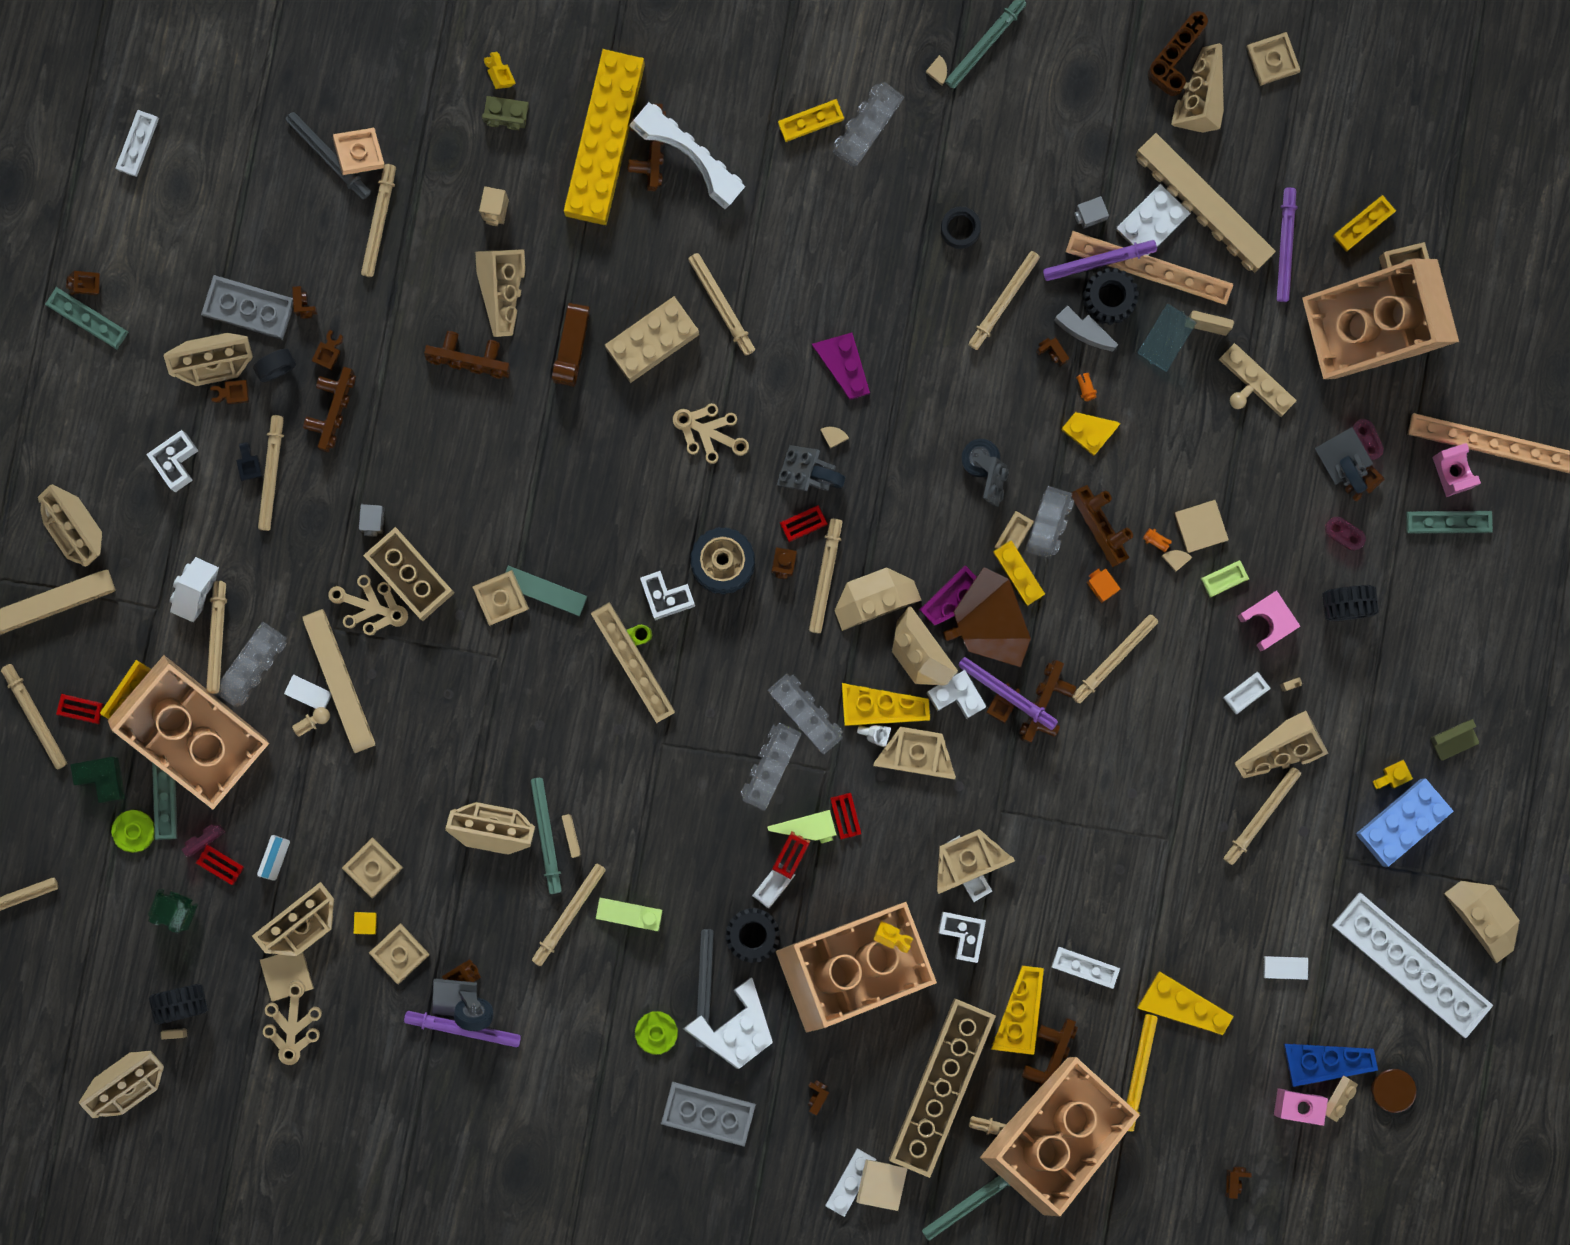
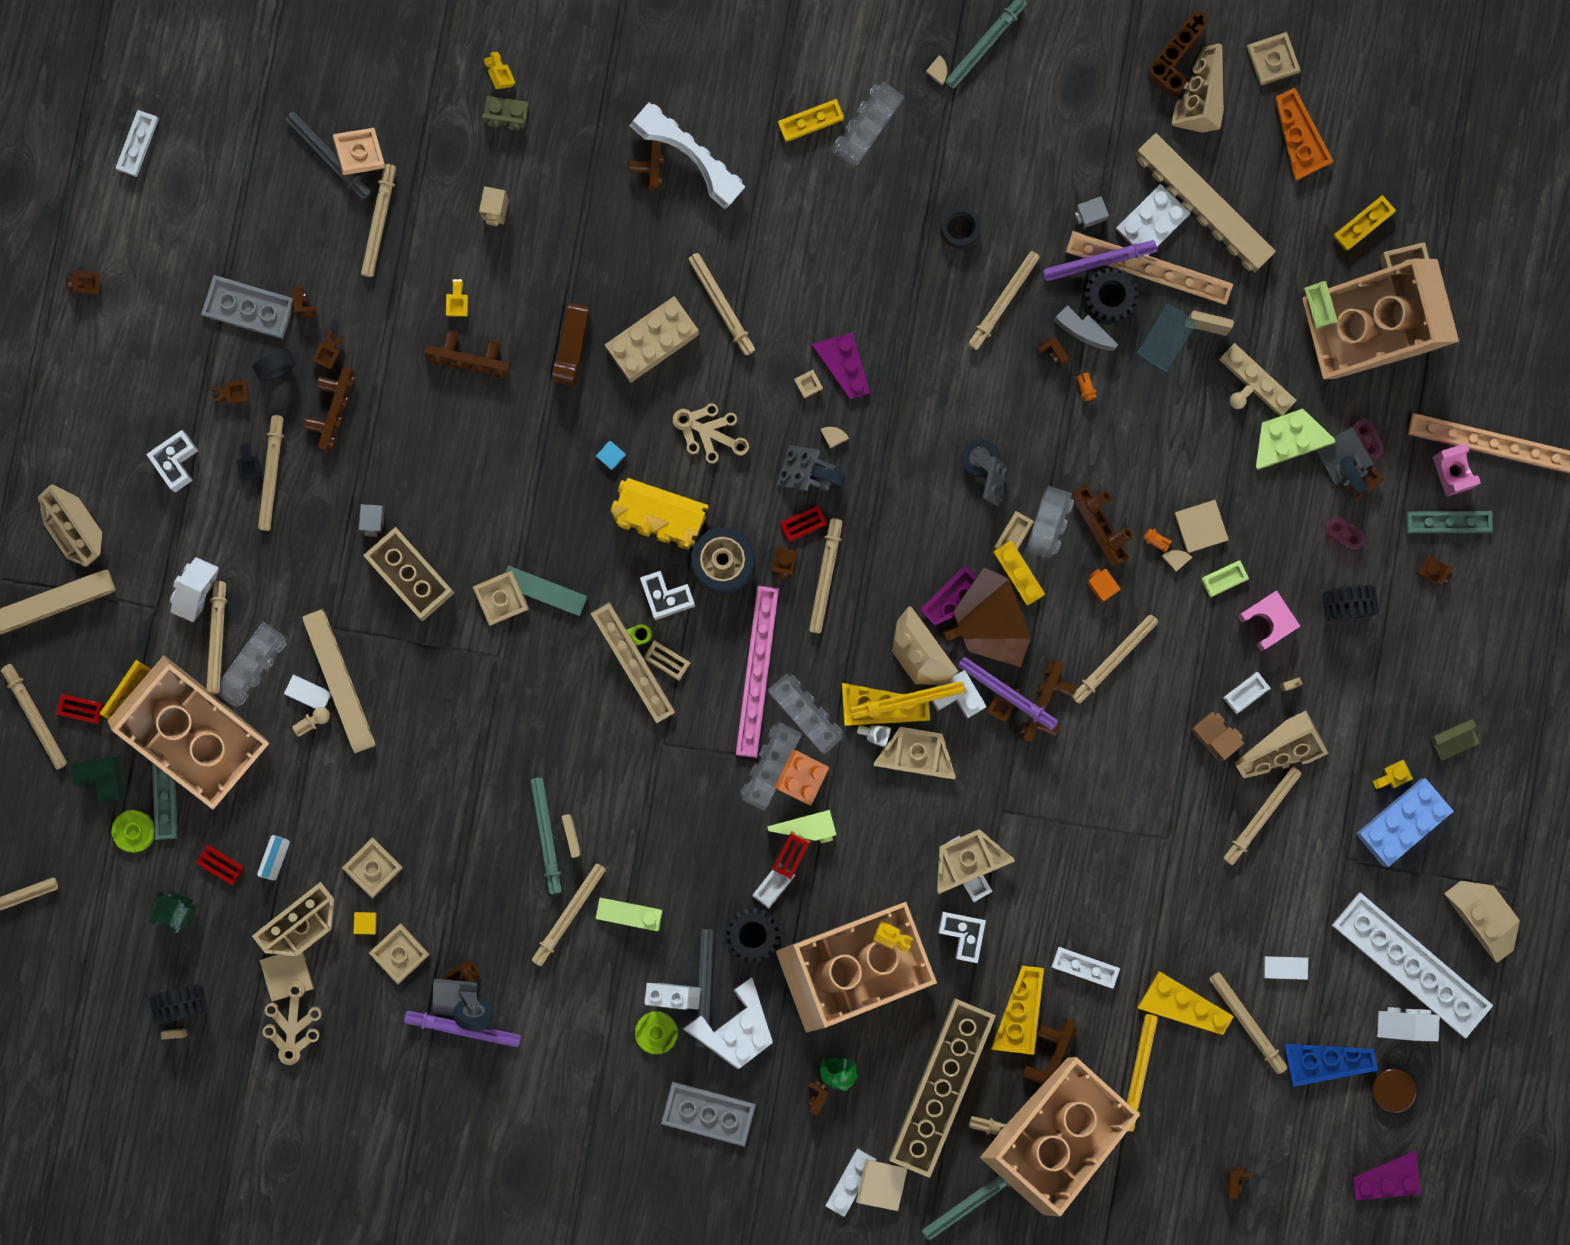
sand green tile [45,287,129,350] -> none
tan wedge [79,1051,164,1118] -> none
tan wedge [164,333,253,386] -> none
clear pink plate [181,824,226,857] -> none
tan plant [329,575,408,636] -> none
tan wedge [446,802,535,855] -> none
tan wedge [476,250,525,337] -> none
yellow brick [564,49,645,226] -> none
red tile [830,793,861,839] -> none
tan wedge [835,567,922,631] -> none
yellow wing [1061,412,1120,456] -> none
bright pink piece [1274,1089,1328,1126] -> none
medium lavender axle [1277,187,1298,302] -> none
tan plate [1325,1076,1358,1122] -> none
none -> yellow plate [446,280,468,317]
none -> medium azure tile [596,441,626,470]
none -> yellow brick [611,478,709,550]
none -> tan tile [643,640,691,681]
none -> white panel [645,983,701,1009]
none -> bright pink tile [736,586,779,758]
none -> orange plate [774,749,829,806]
none -> tan plate [794,370,823,399]
none -> green hair [820,1057,858,1091]
none -> yellow axle [851,681,966,719]
none -> medium nougat brick [1191,712,1244,762]
none -> tan axle [1210,972,1287,1074]
none -> yellowish green wing [1256,409,1336,470]
none -> orange wing [1275,88,1334,181]
none -> yellowish green tile [1304,281,1338,329]
none -> magenta wing [1352,1150,1421,1200]
none -> white brick [1377,1007,1440,1041]
none -> reddish brown bracket [1416,555,1453,587]

